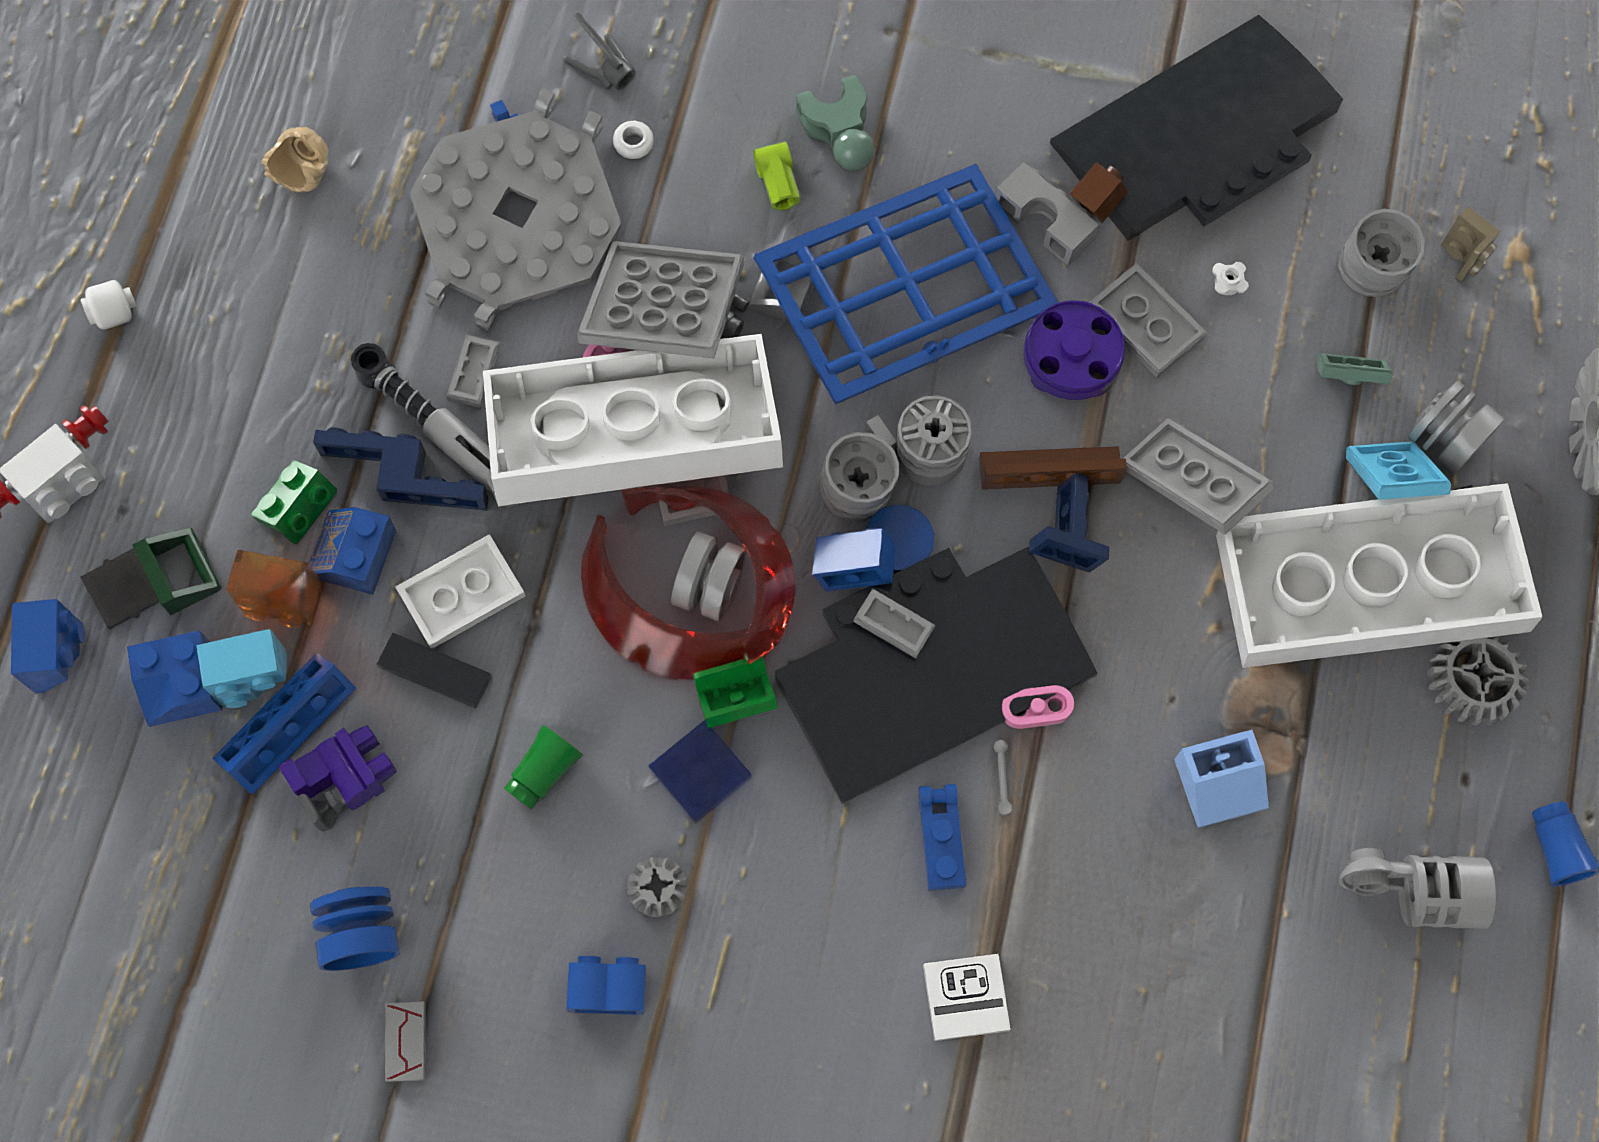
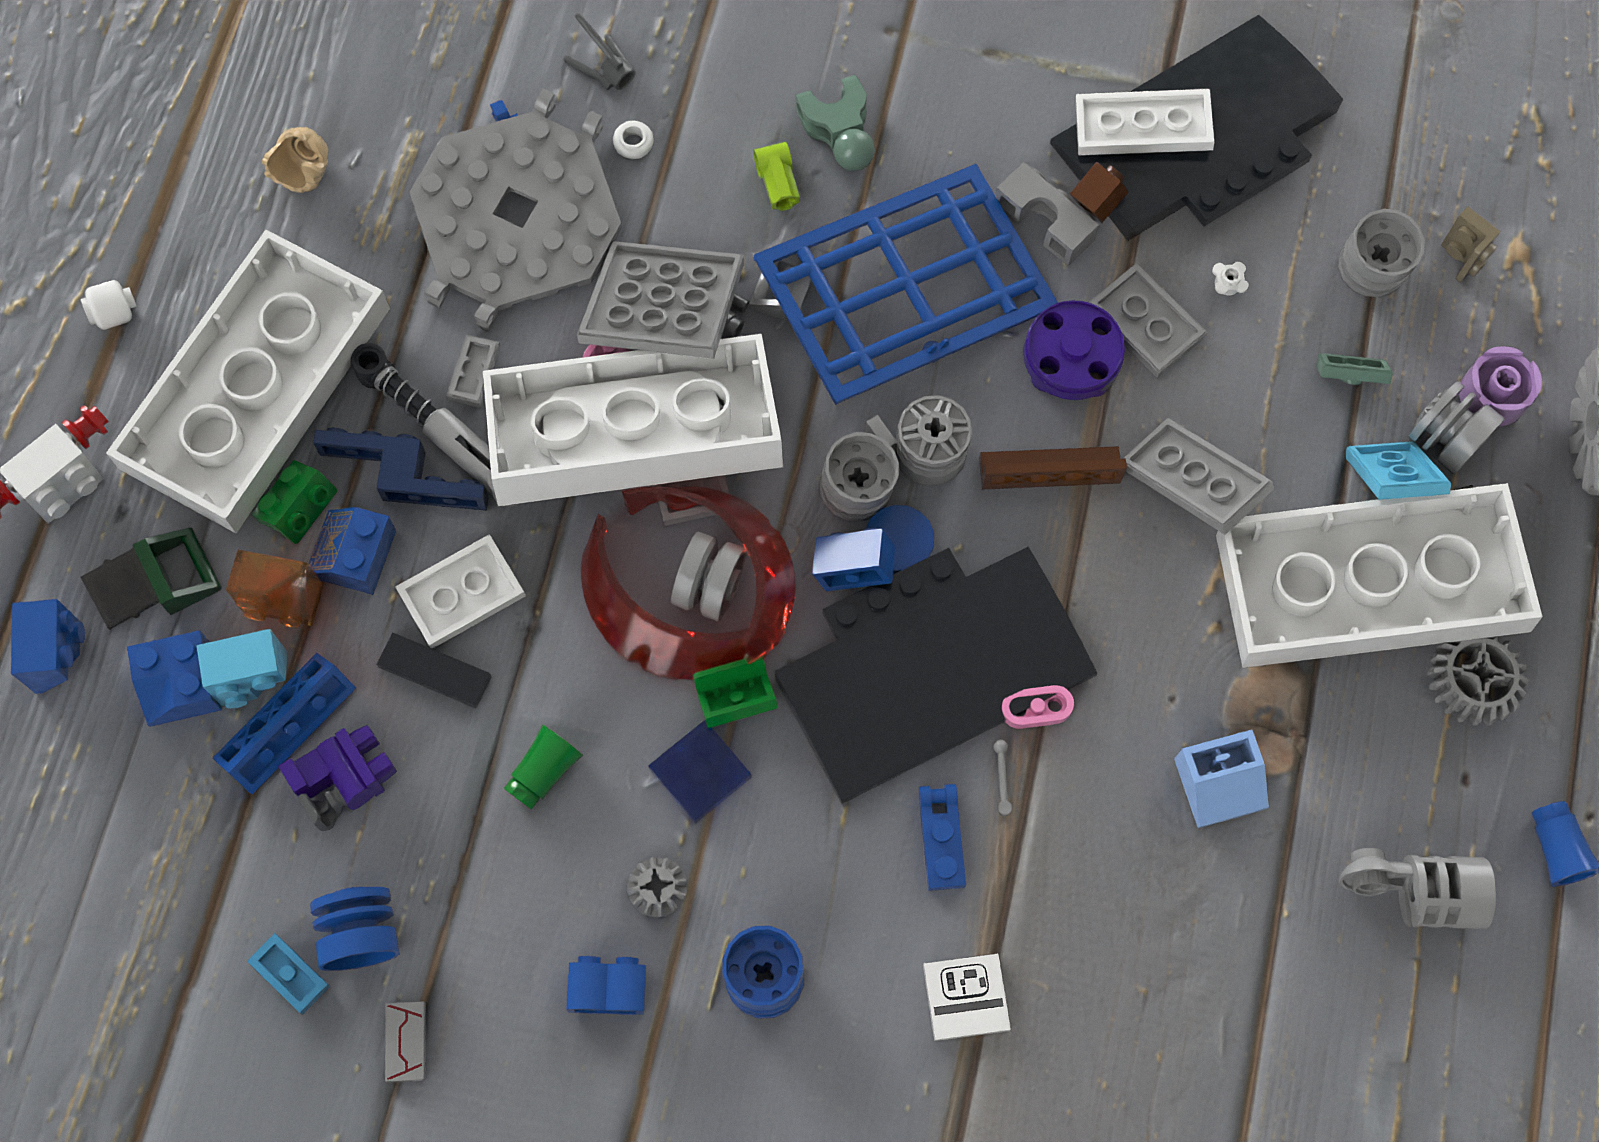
light grey plate [853,589,935,658] -> none
dark blue bracket [1029,473,1109,573] -> none
none -> white plate [106,230,390,533]
none -> dark azure plate [247,933,330,1015]
none -> blue wheel [722,926,804,1019]
none -> white plate [1076,89,1214,155]
none -> lavender brick [1459,346,1542,427]

